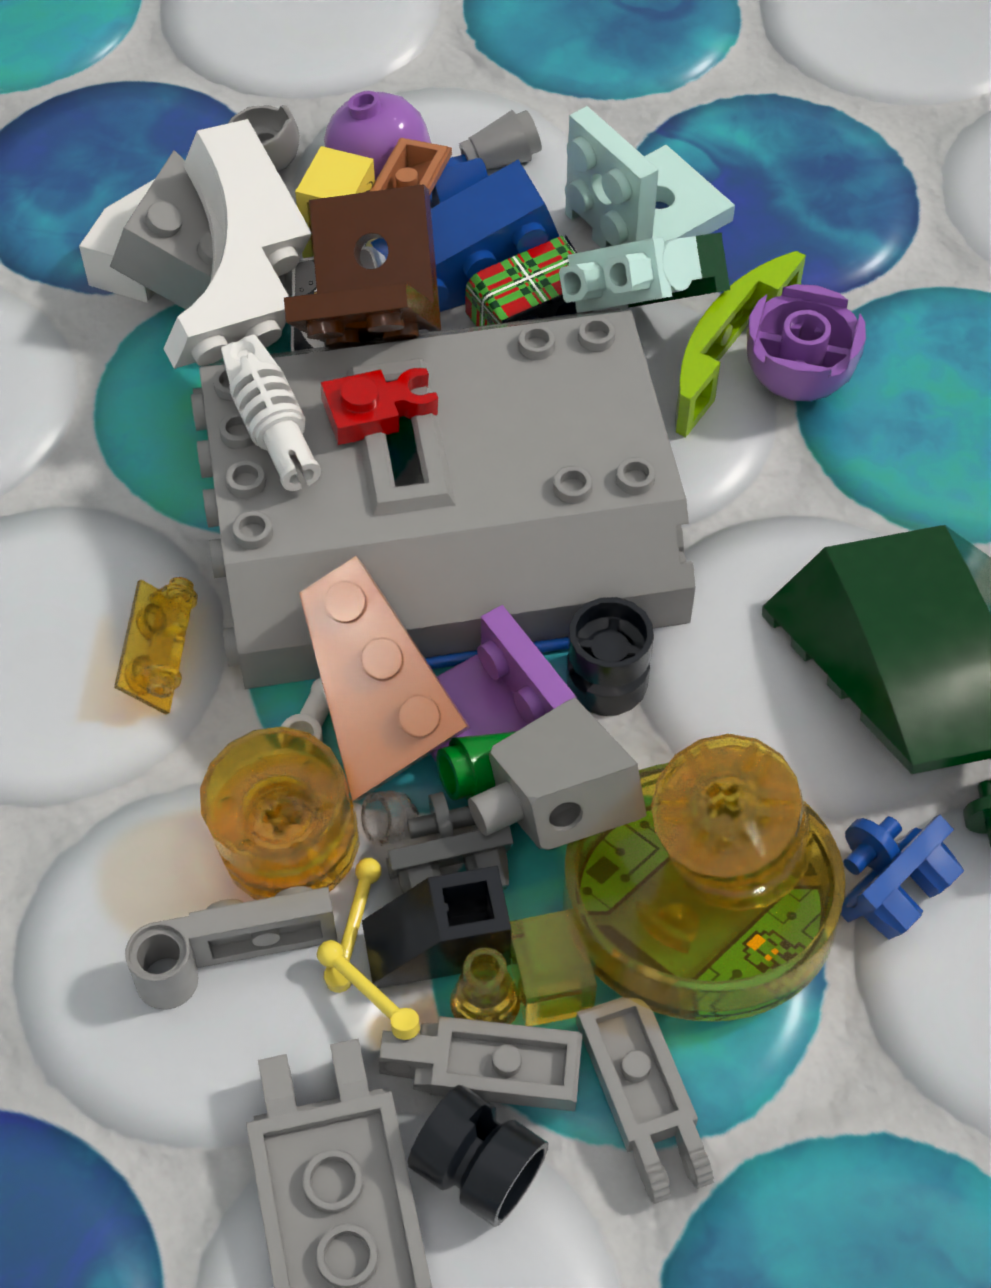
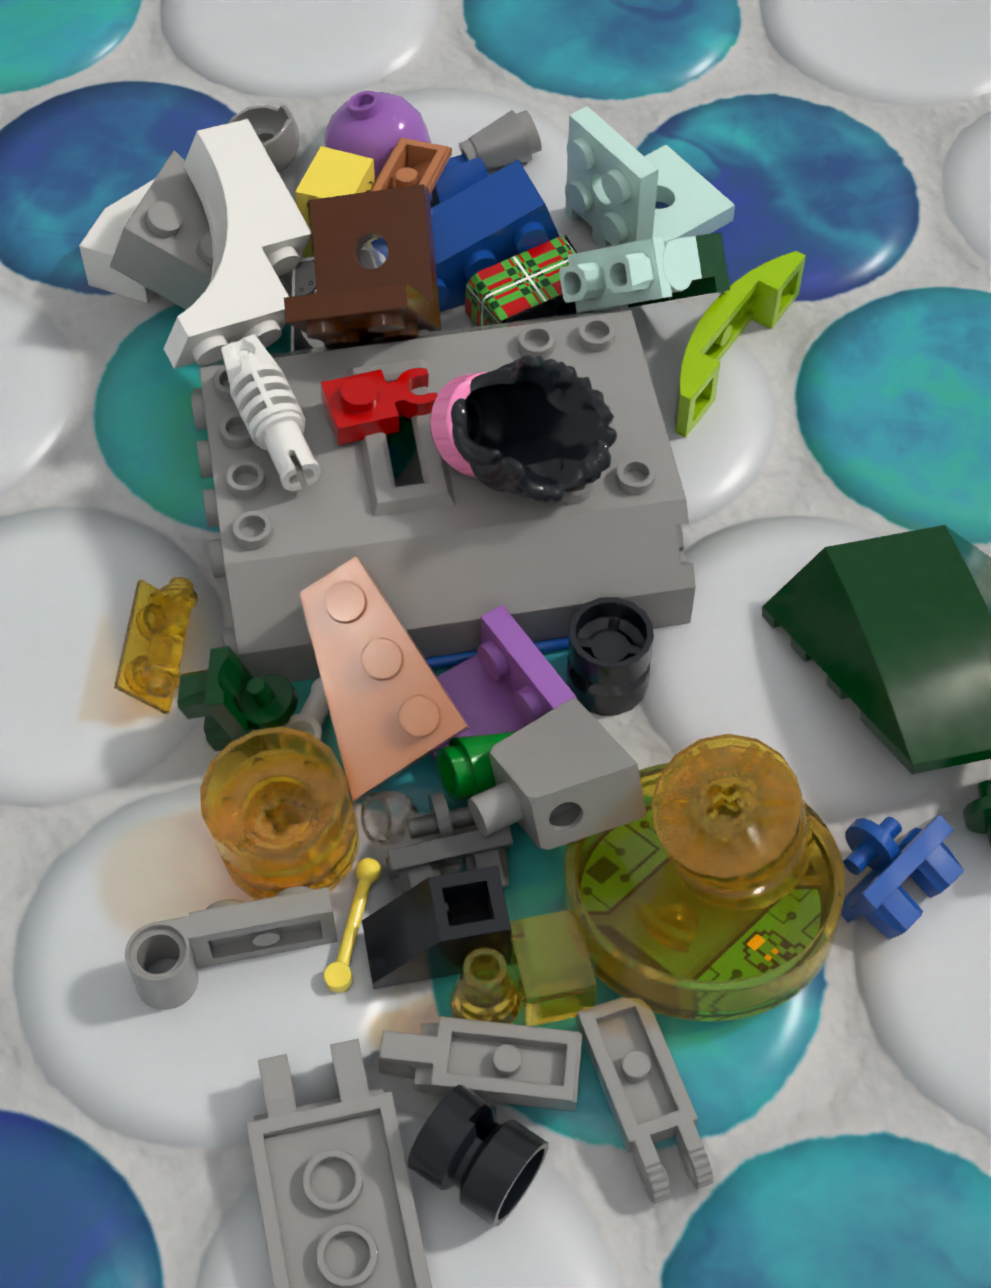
light yellow hinge [317,940,420,1040] -> none
medium lavender cylinder [747,284,866,402] -> none
none -> dark green hips [177,646,298,765]
none -> black hair [430,355,617,502]

